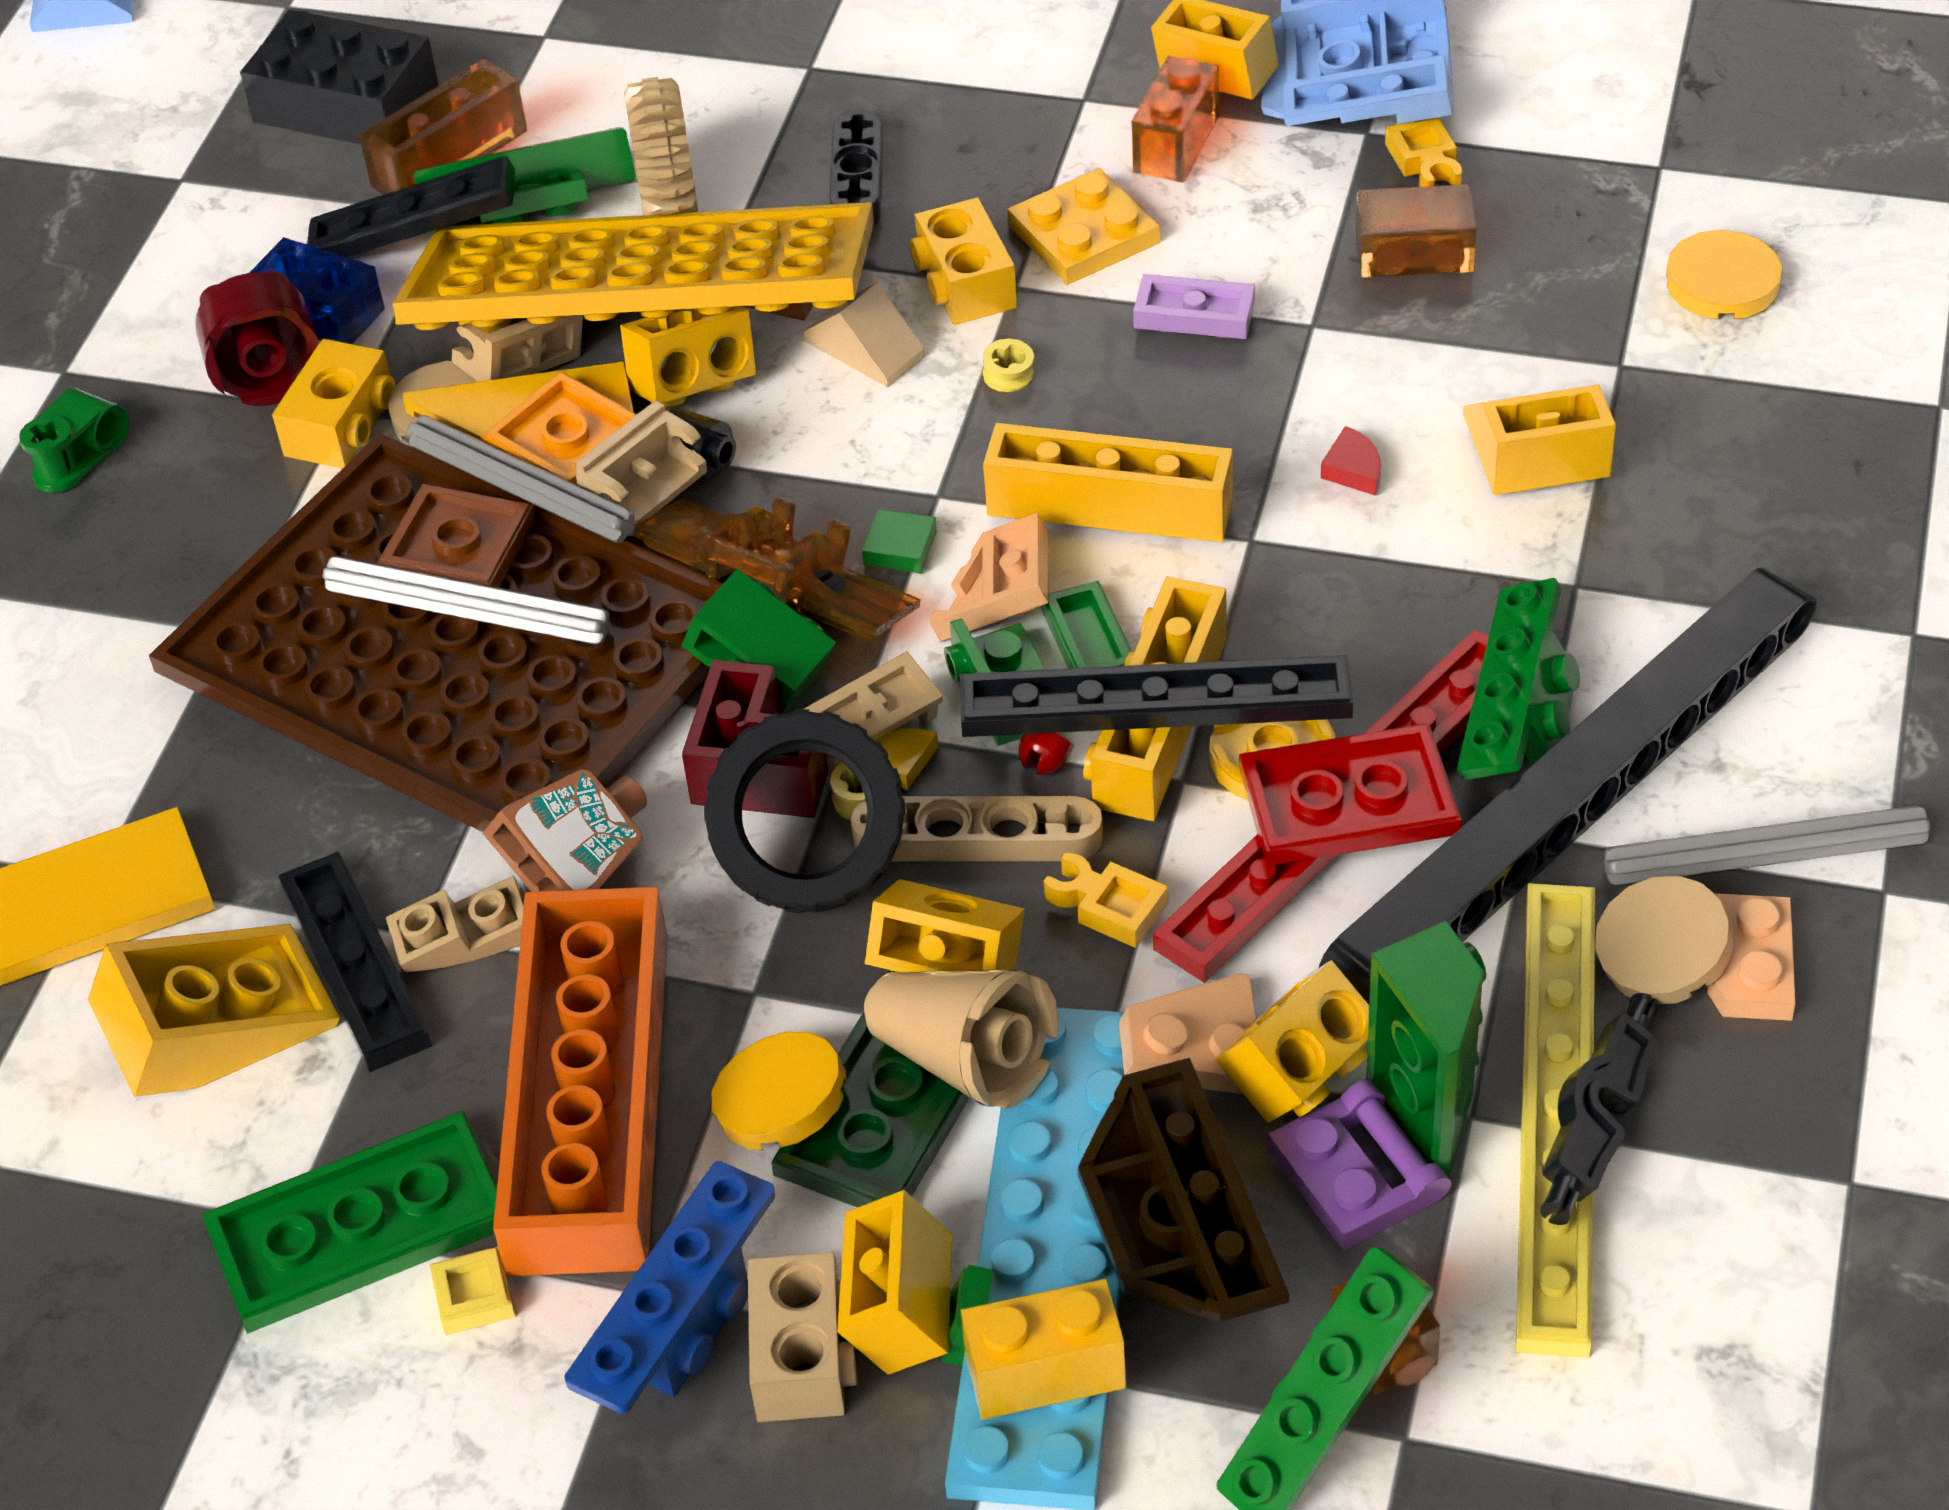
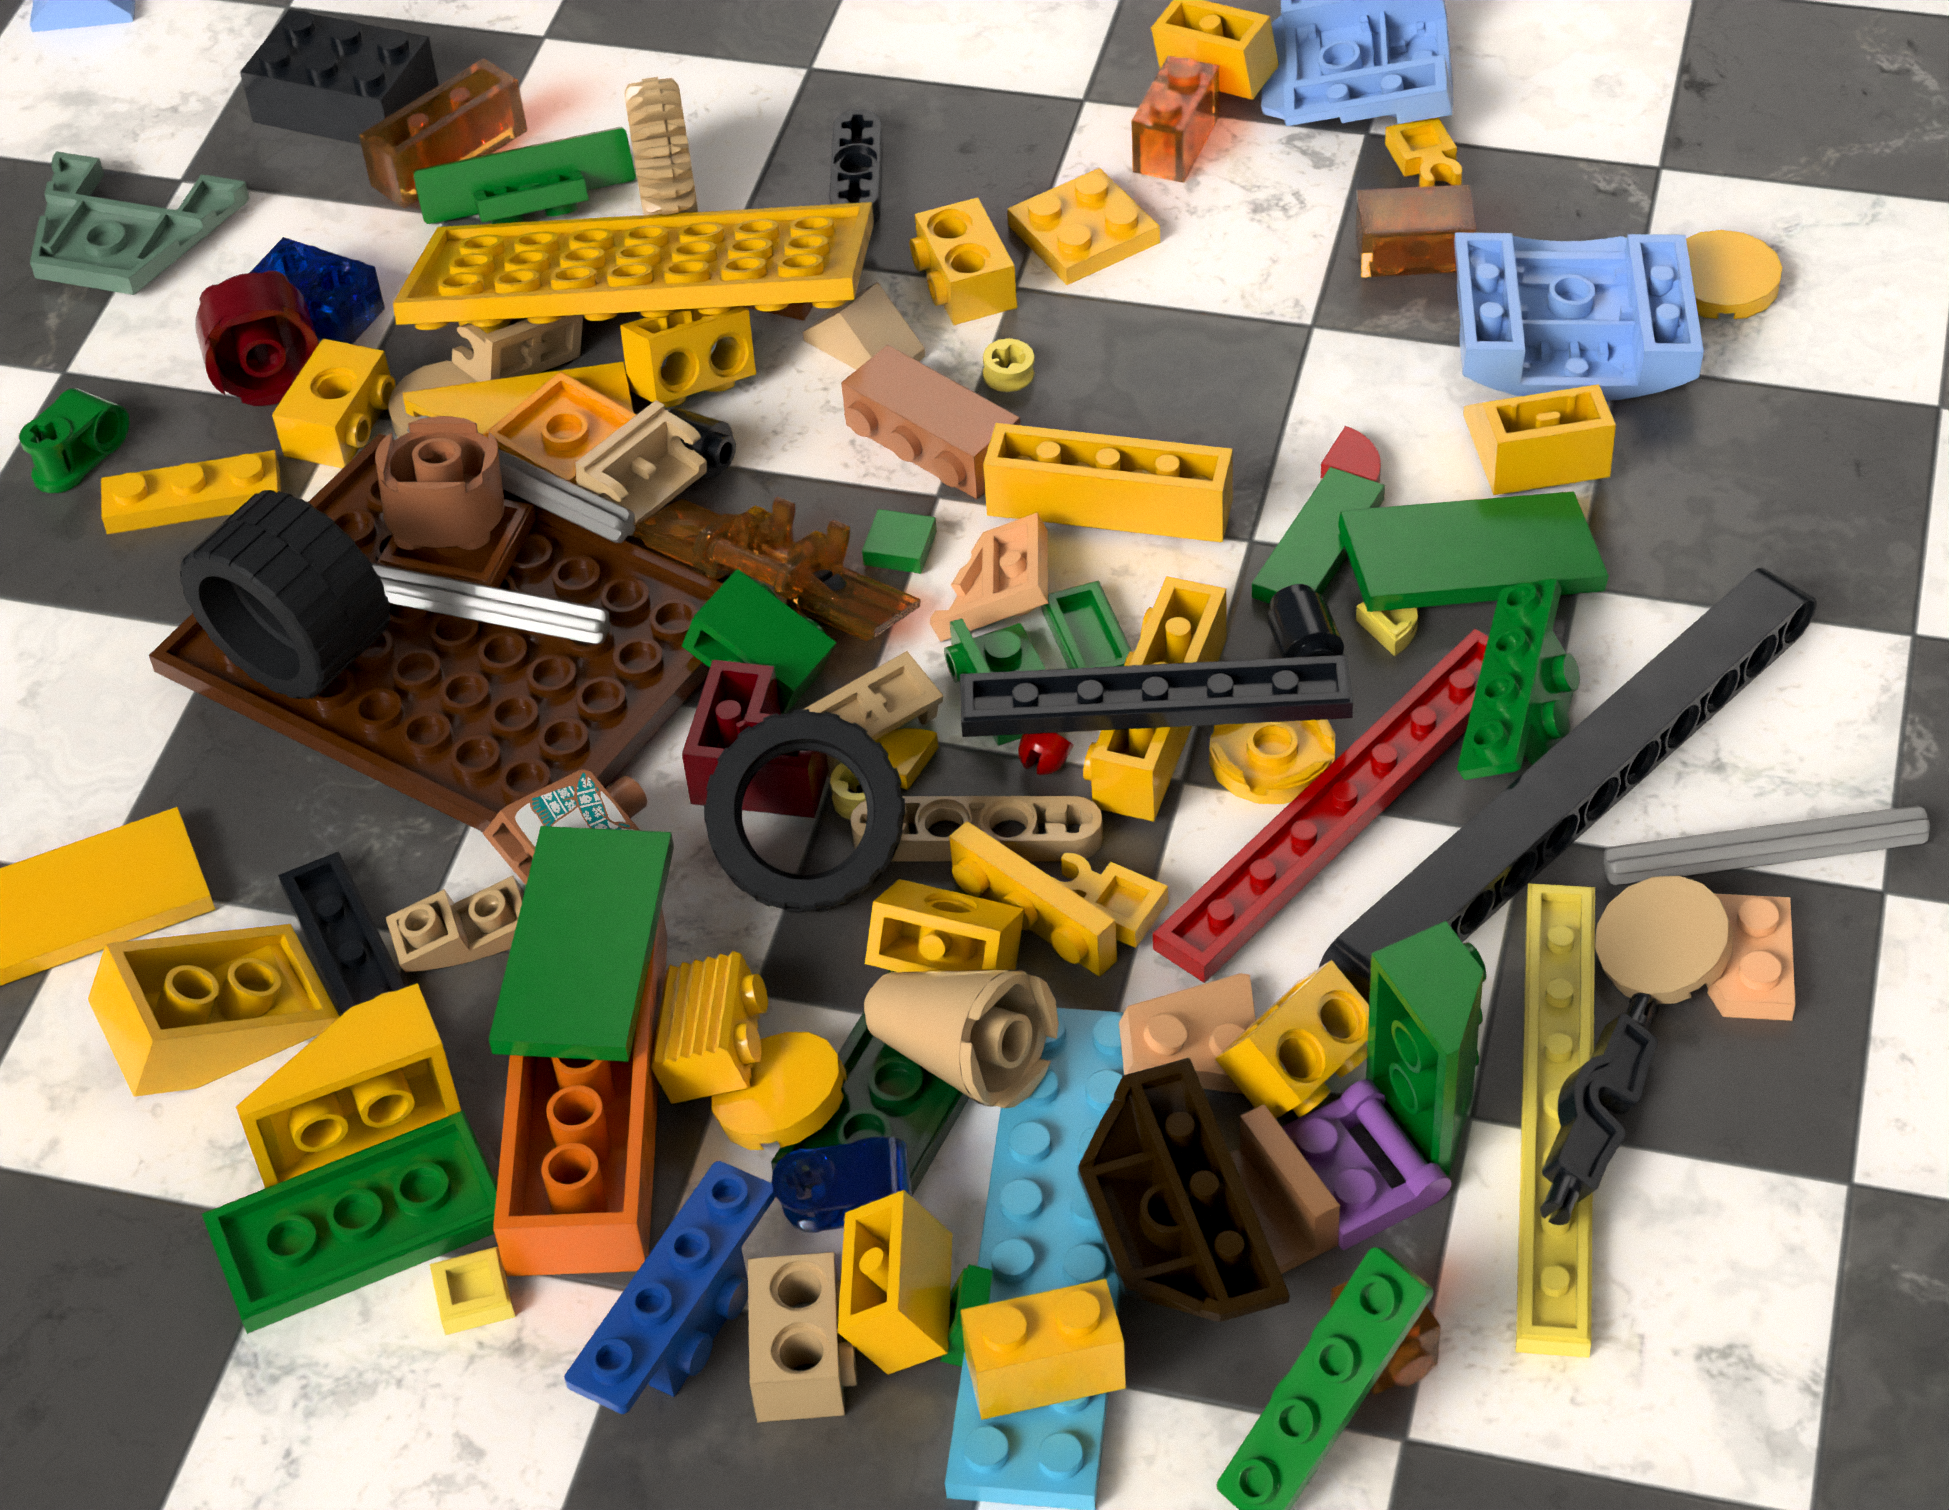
black tile [305,156,516,268] -> none
lavender plate [1133,274,1255,339] -> none
red tile [1239,723,1462,866] -> none
none -> sand green wing [30,151,249,295]
none -> yellow plate [101,450,281,534]
none -> black tyre [180,490,390,699]
none -> yellow slope [236,983,461,1188]
none -> nougat brick [375,416,505,550]
none -> green tile [489,826,674,1062]
none -> yellow brick [650,950,768,1104]
none -> clear blue piece [771,1136,912,1233]
none -> nougat brick [841,345,1021,499]
none -> yellow plate [949,821,1117,977]
none -> medium nougat panel [1230,1104,1340,1274]
none -> green tile [1252,467,1385,604]
none -> black brick [1267,584,1344,658]
none -> green tile [1338,491,1609,612]
none -> light yellow tile [1356,602,1418,656]
none -> light blue slope [1454,233,1704,401]

